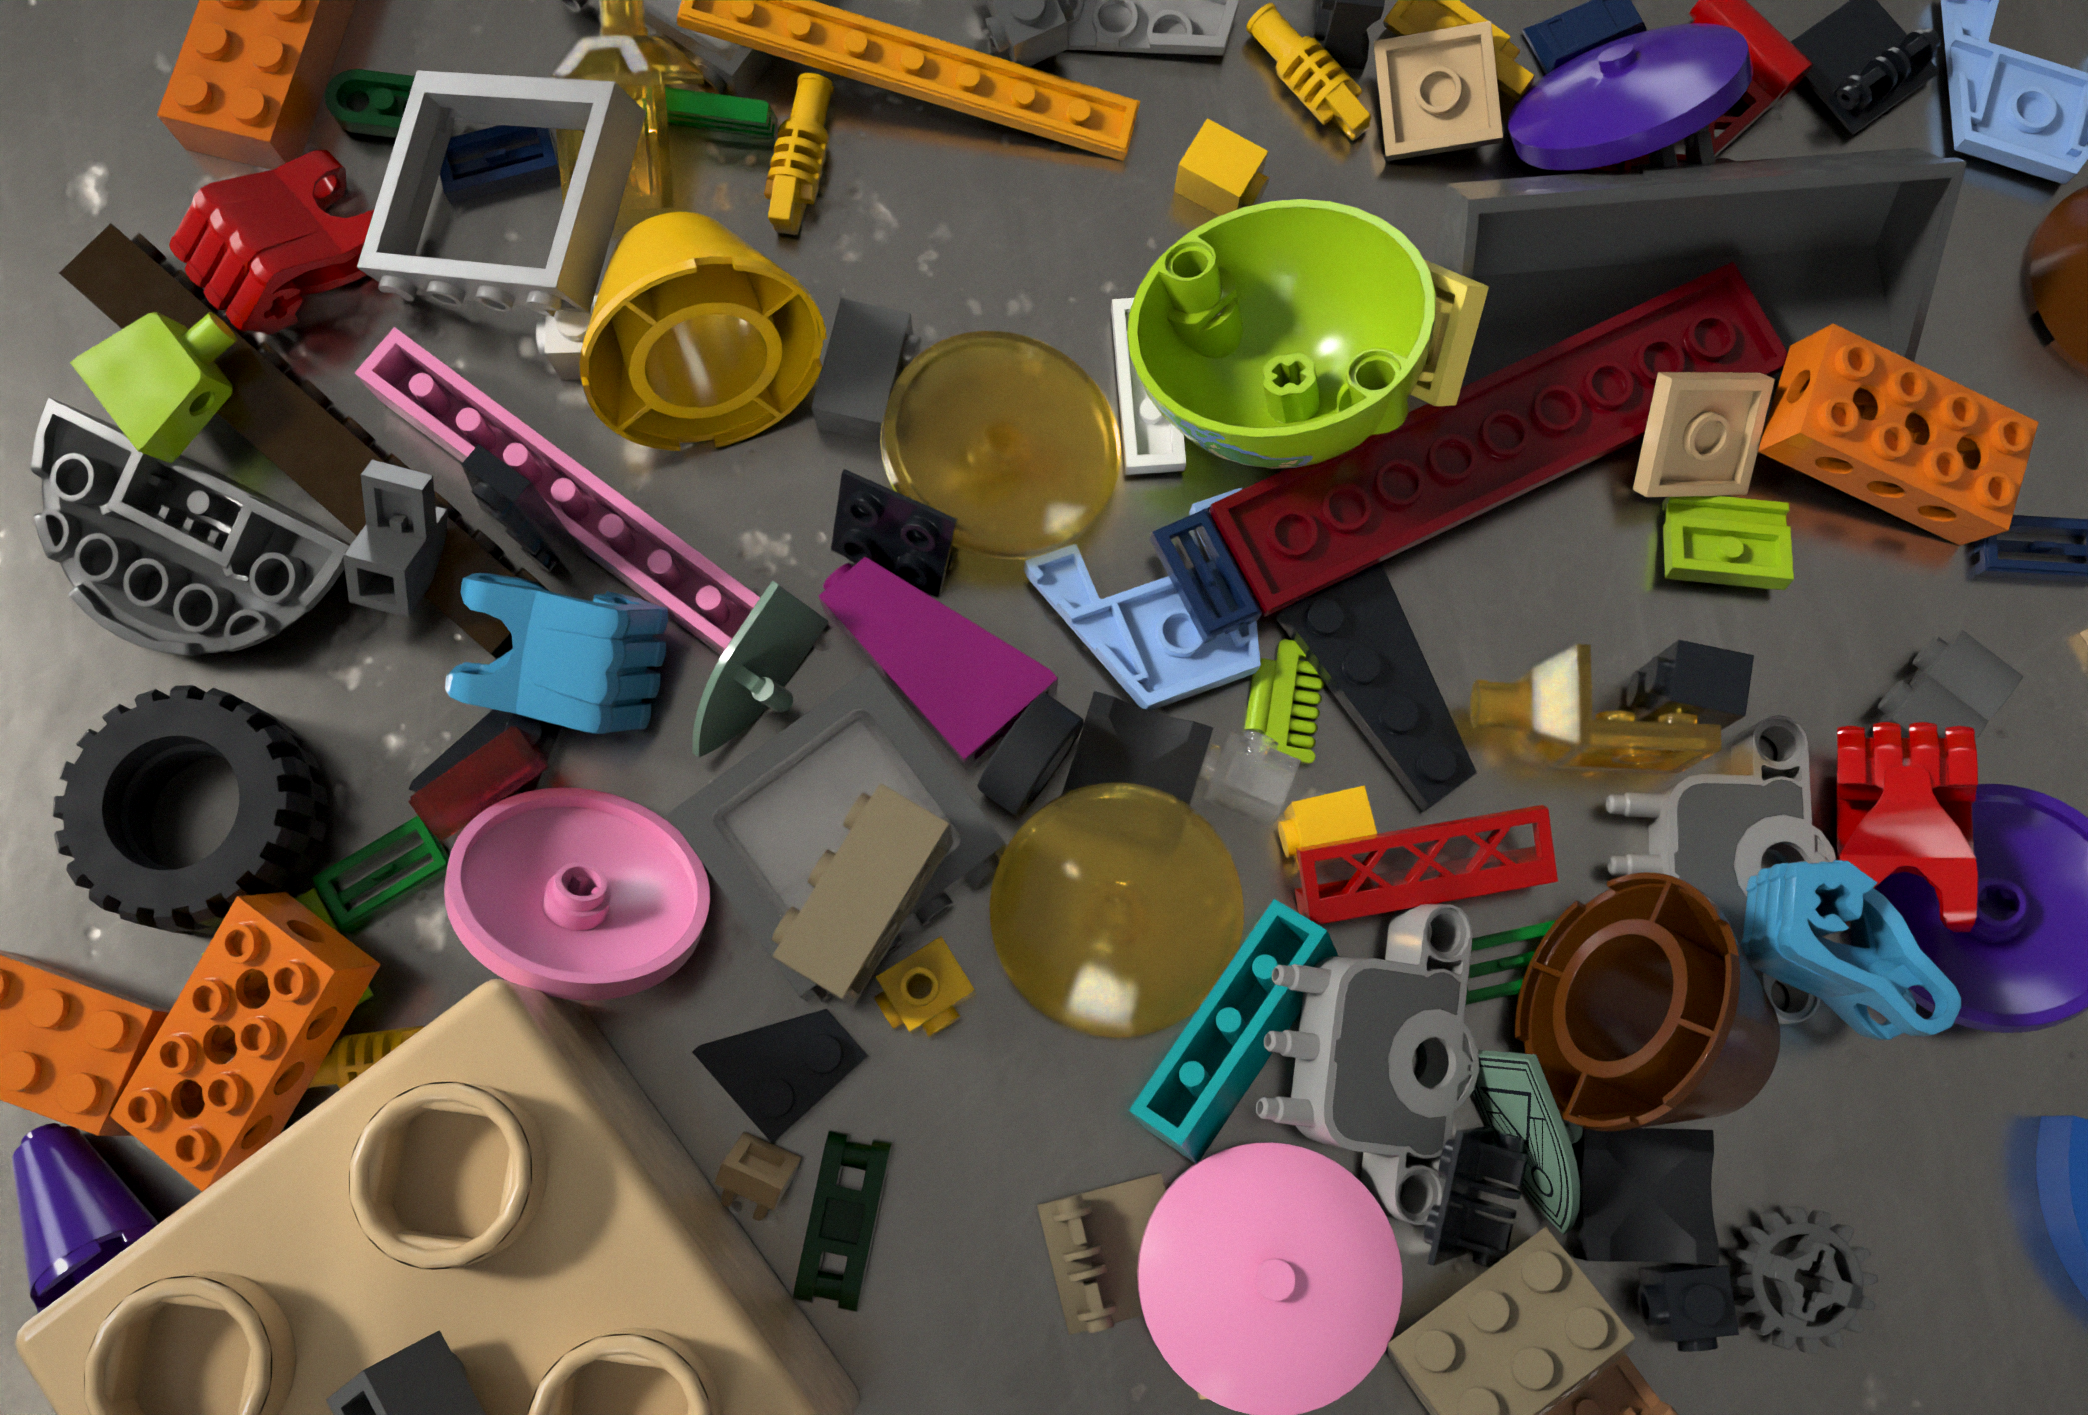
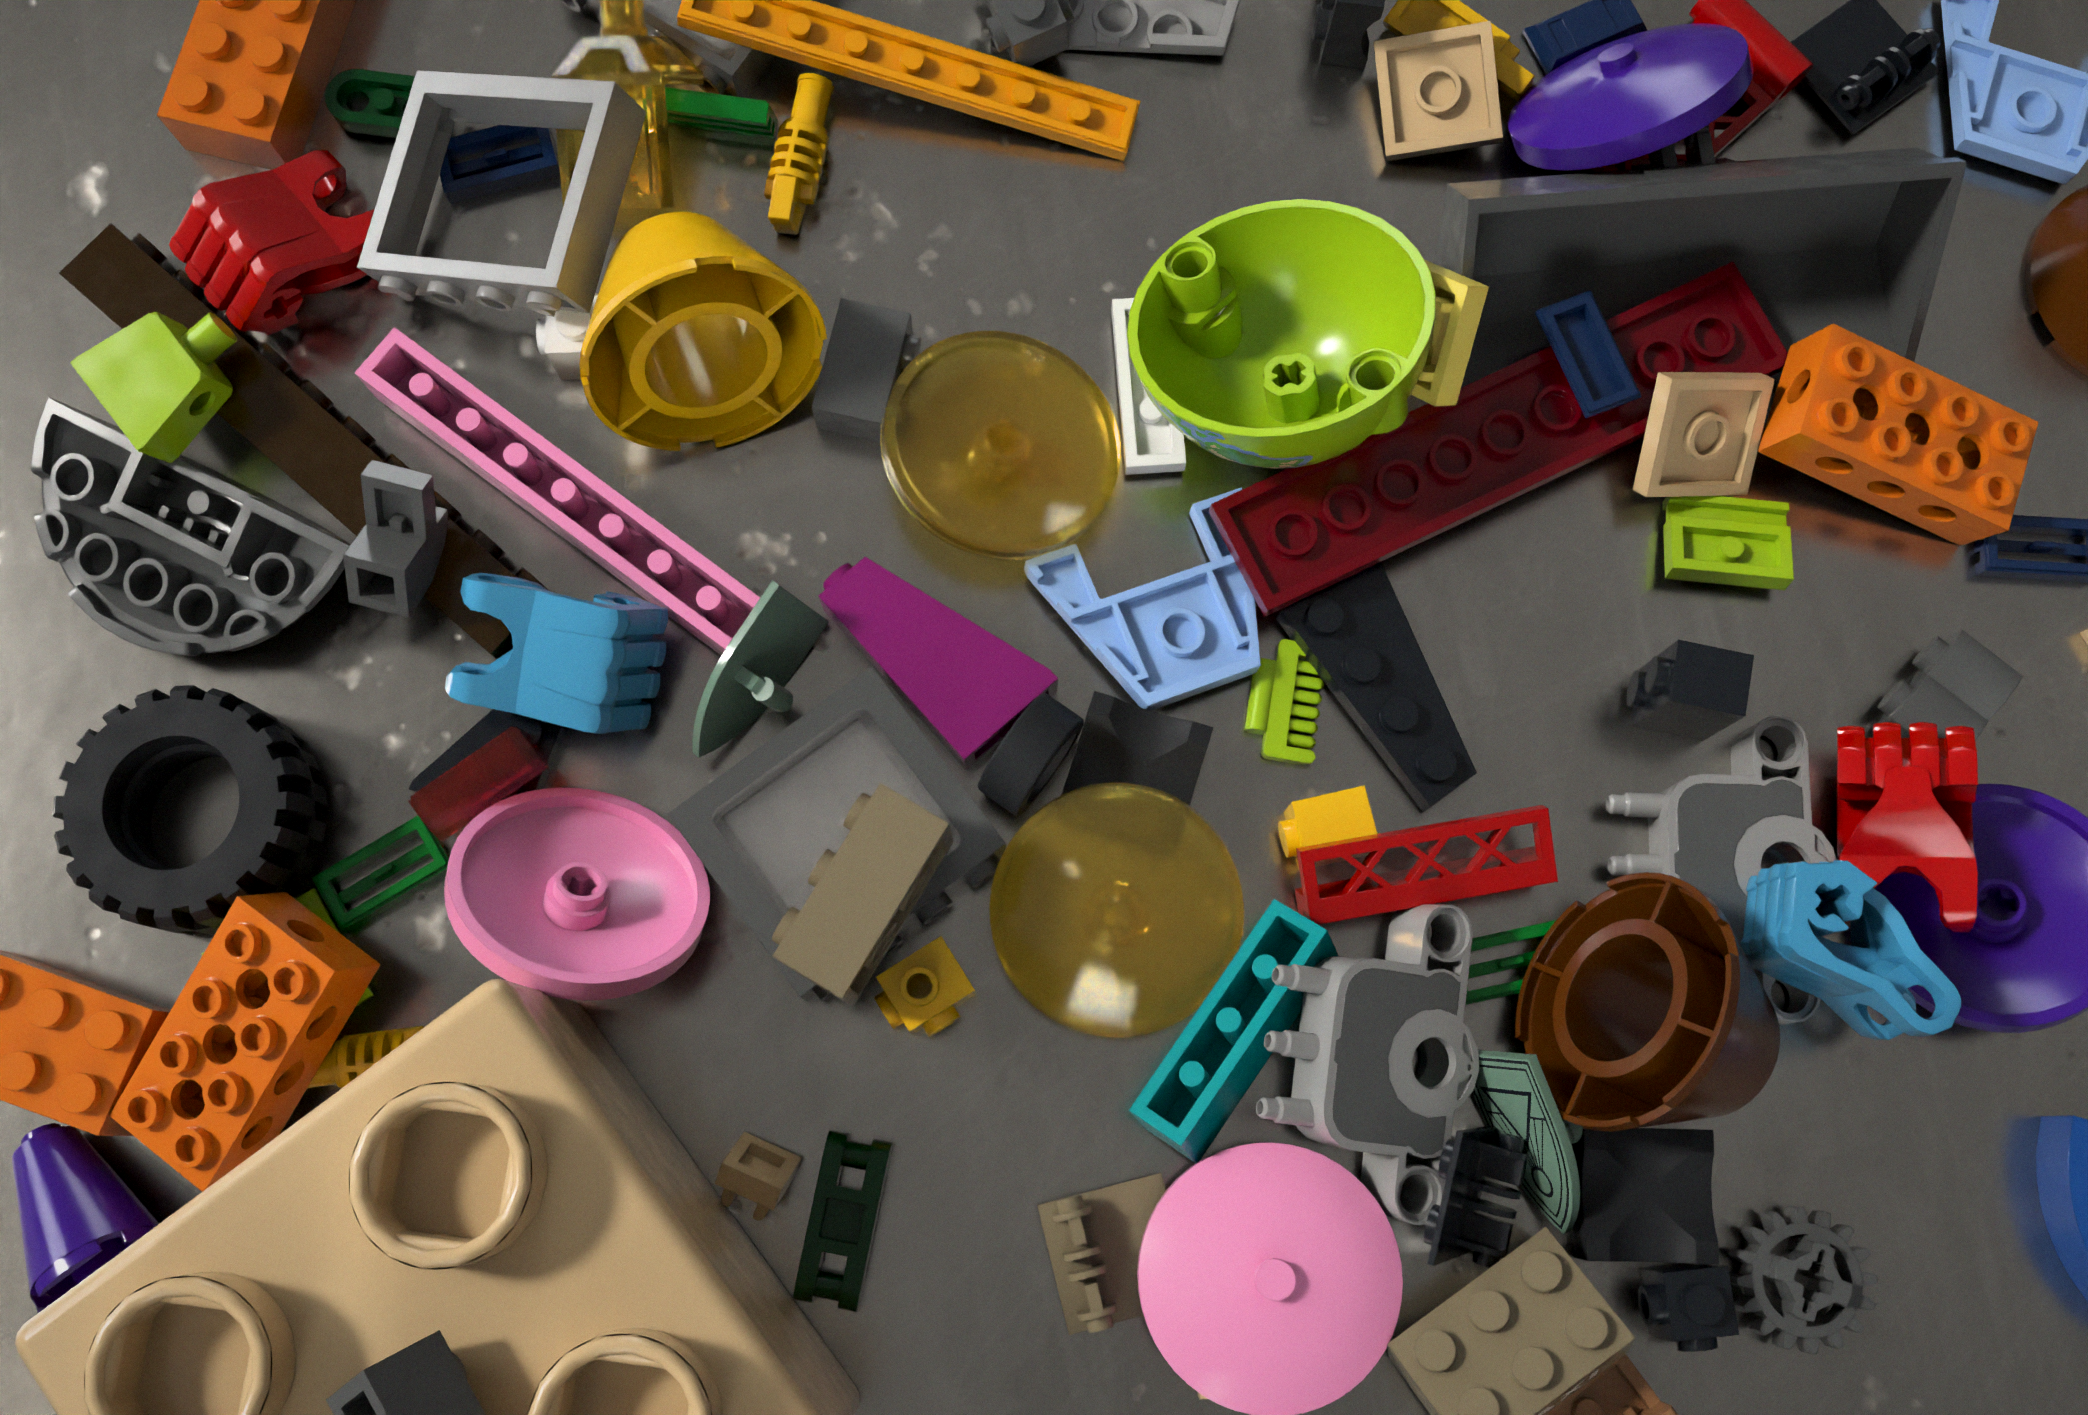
black wing [461,444,588,576] -> none
black wing [692,1009,870,1144] -> none
black hinge [831,469,960,598] -> none
dark blue tile [1150,509,1262,644] -> none
yellow brick [1174,118,1270,216] -> none
clear brick [1198,730,1301,827] -> none
yellow hinge [1246,3,1371,141] -> none
clear yellow plate [1470,644,1722,773] -> none
none -> dark blue tile [1535,290,1642,419]

